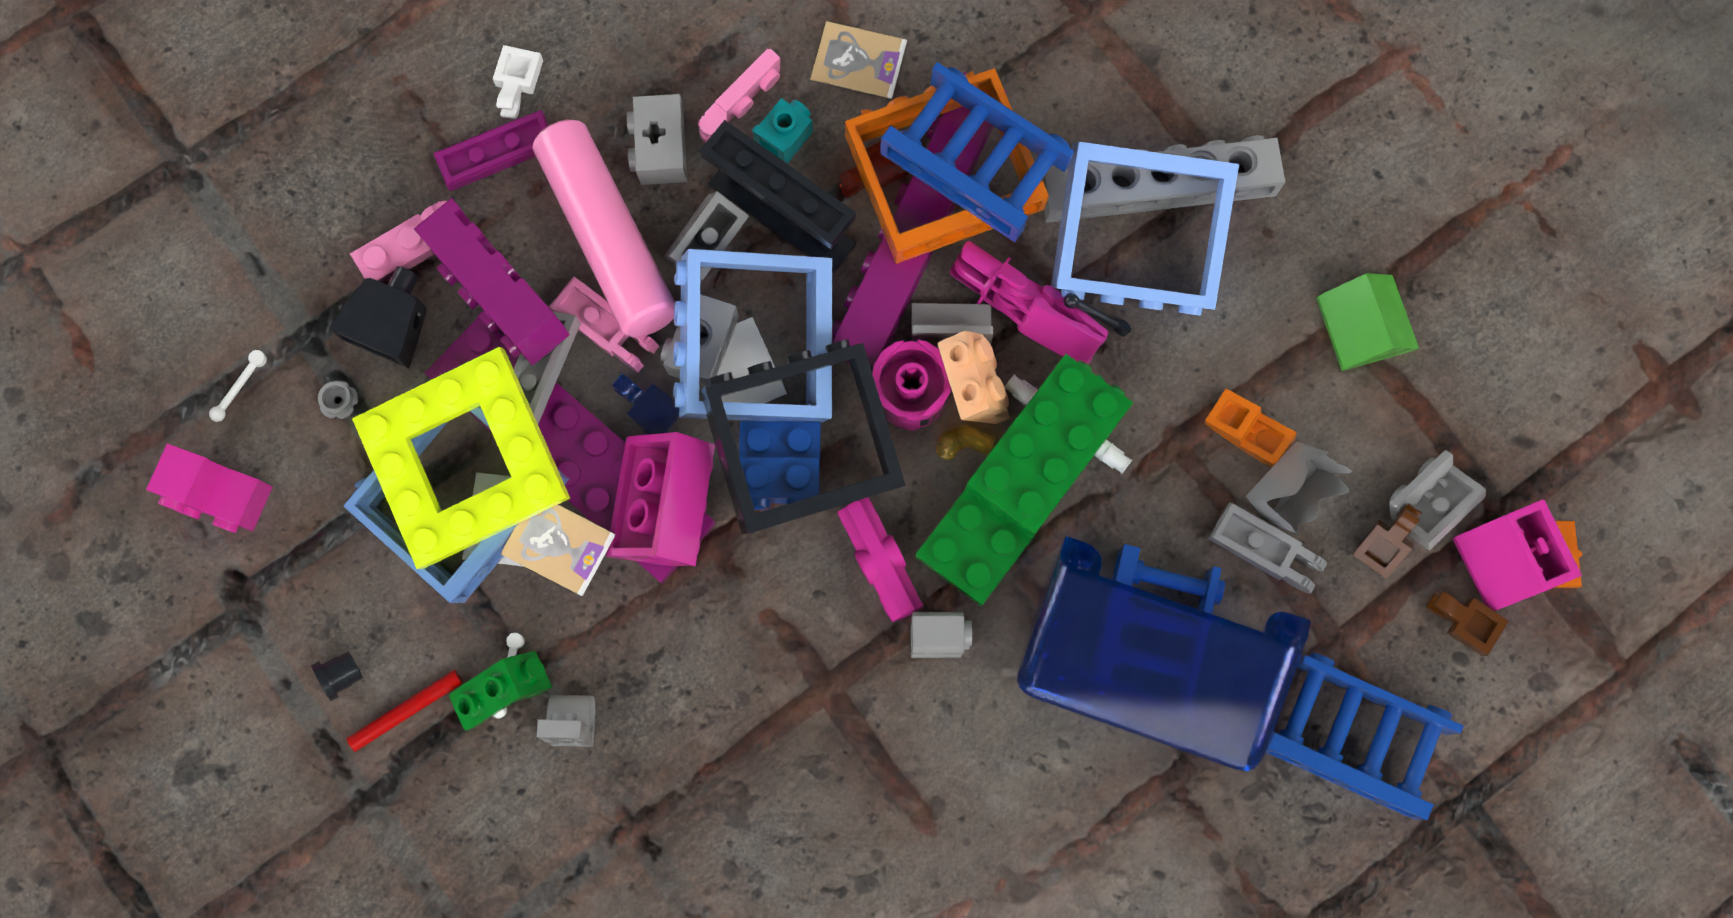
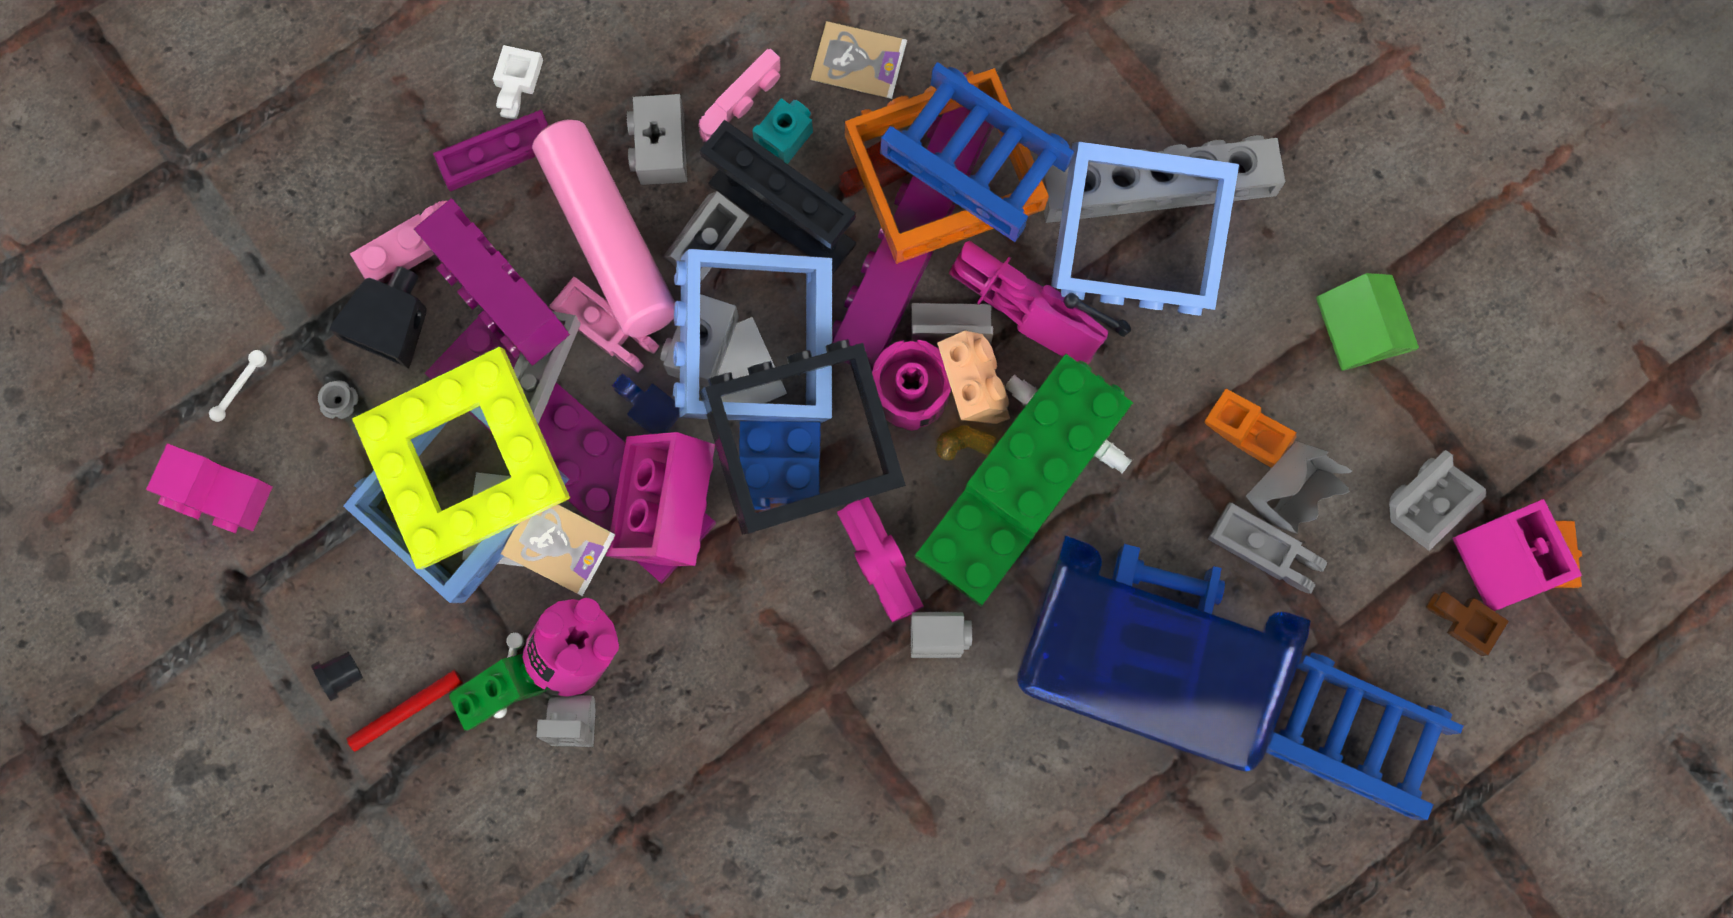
reddish brown plate [1353,503,1422,579] -> none
none -> dark pink brick [523,598,619,697]

